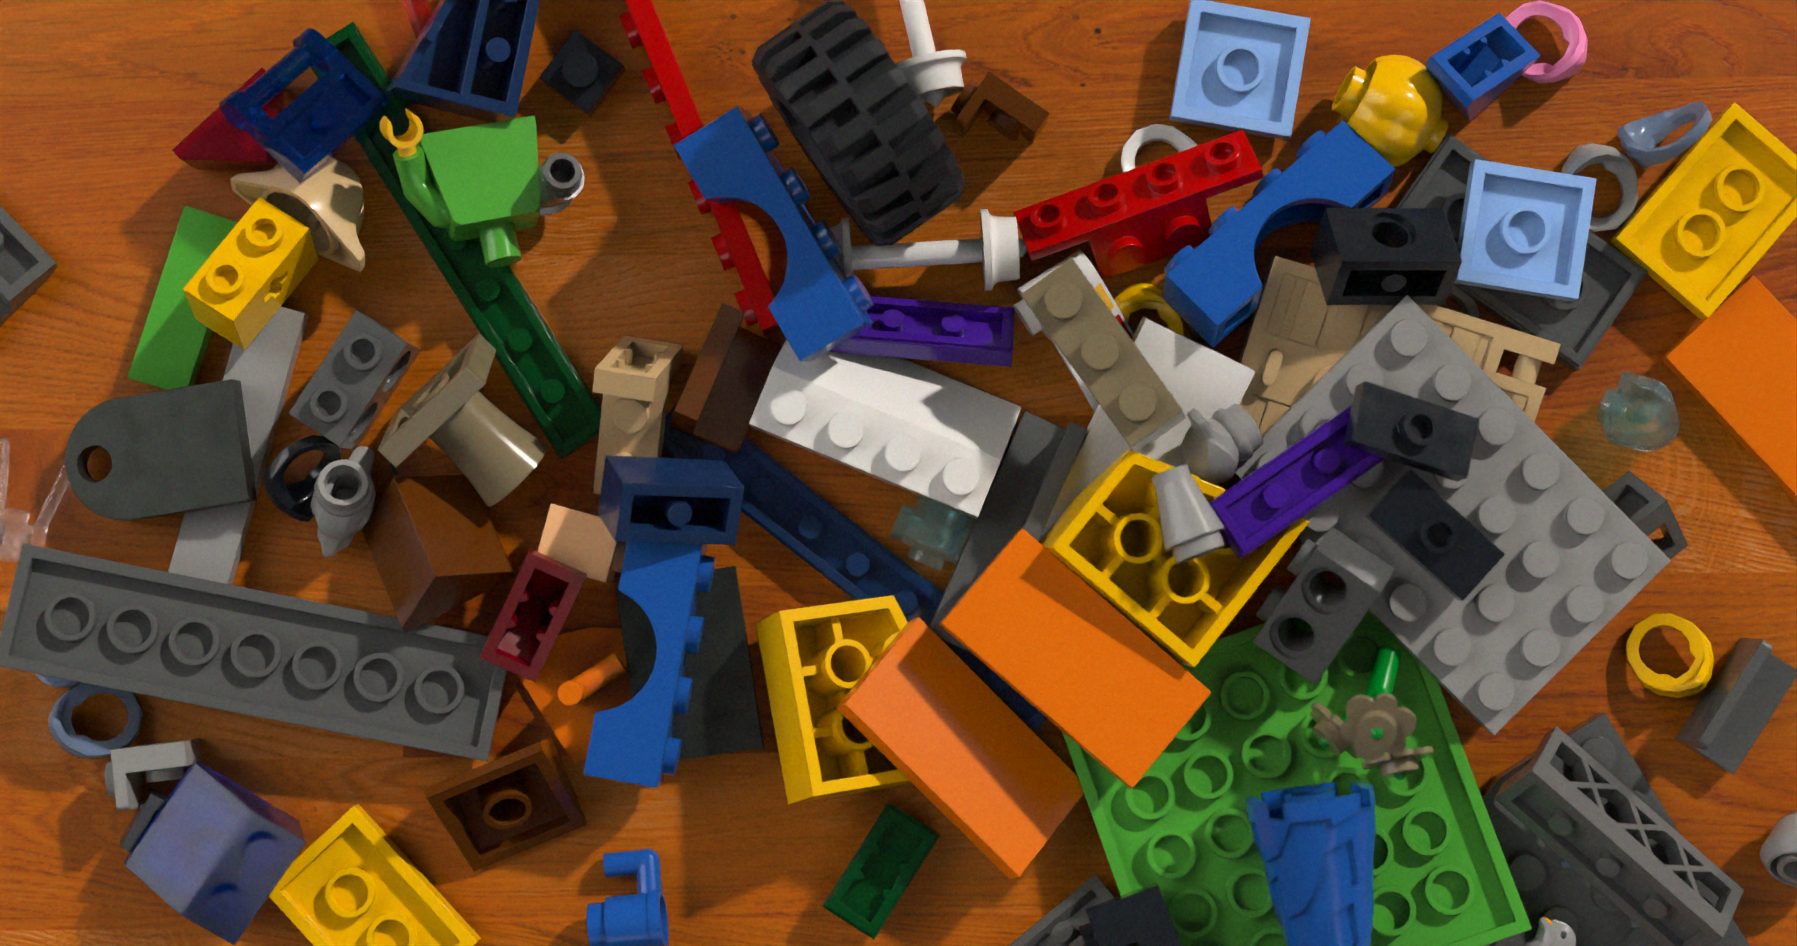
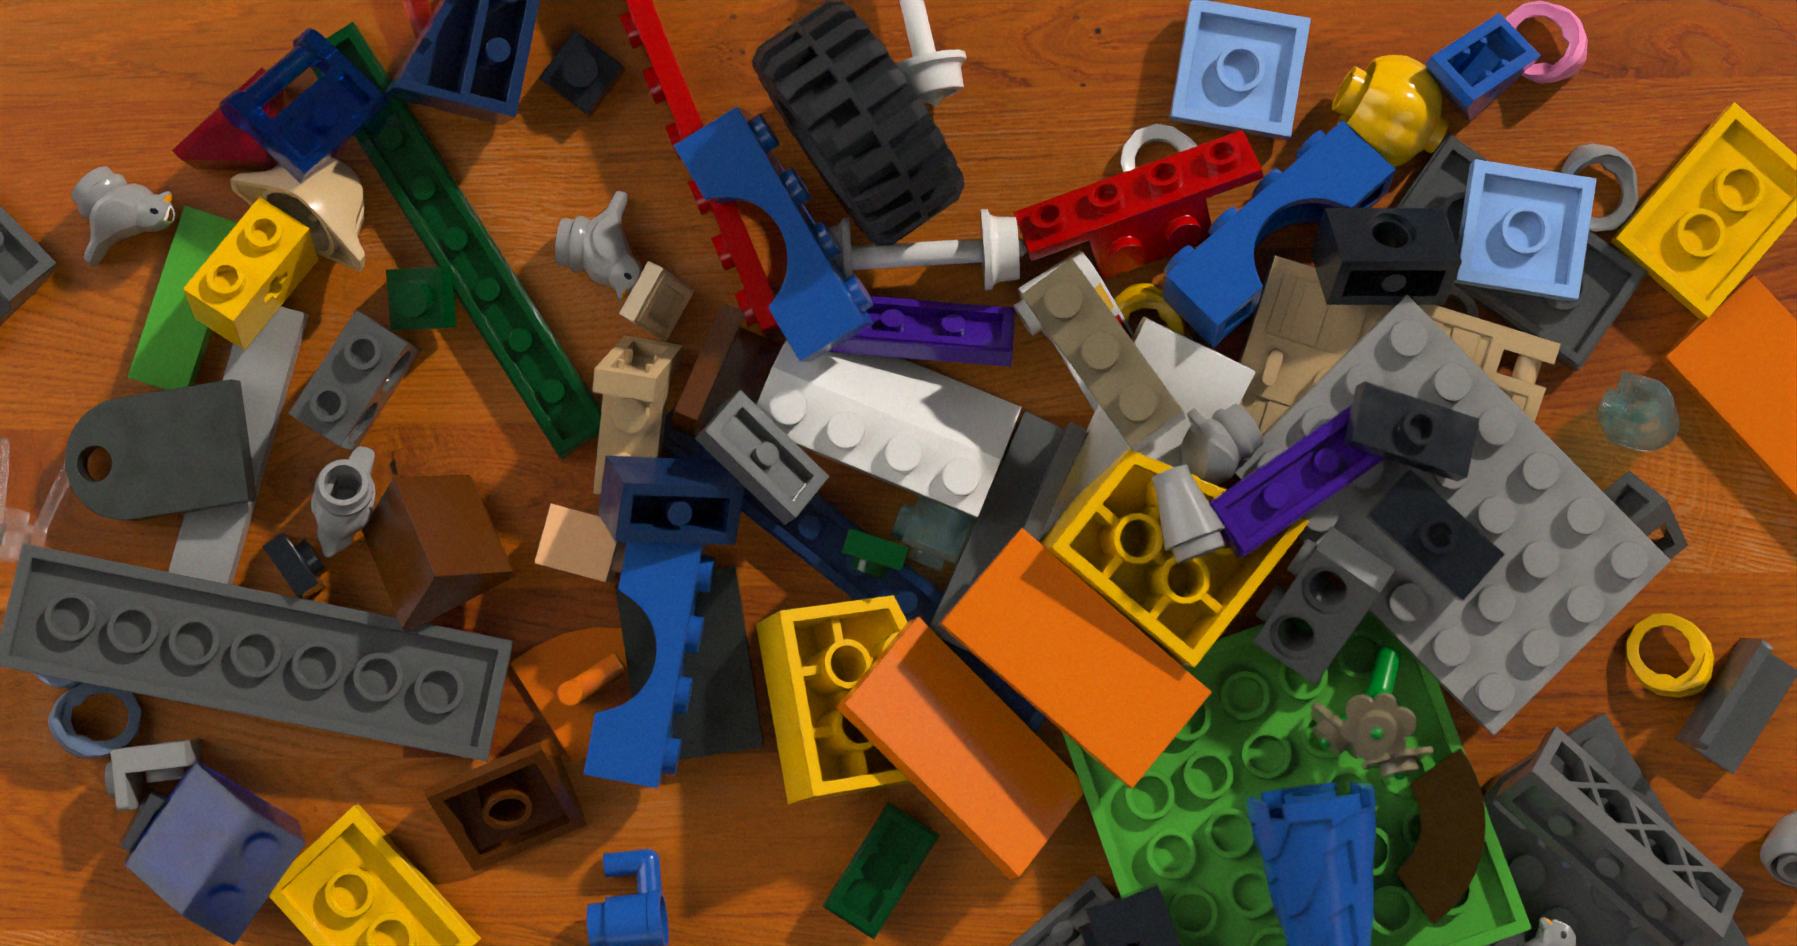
black piece [265,435,341,522] -> none
dark tan plant [378,333,548,507] -> none
bright green torso [379,109,585,268] -> none
dark red slope [479,549,587,683] -> none
reddish brown bracket [951,72,1049,143] -> none
sand blue piece [1617,102,1712,170] -> none
none -> light grey animal [71,166,176,267]
none -> black plate [263,533,326,600]
none -> dark green plate [386,266,456,330]
none -> light grey animal [555,191,643,300]
none -> tan tile [619,261,695,342]
none -> dark grey panel [695,390,829,525]
none -> dark green plate [842,528,909,579]
none -> dark brown tile [1394,748,1486,925]

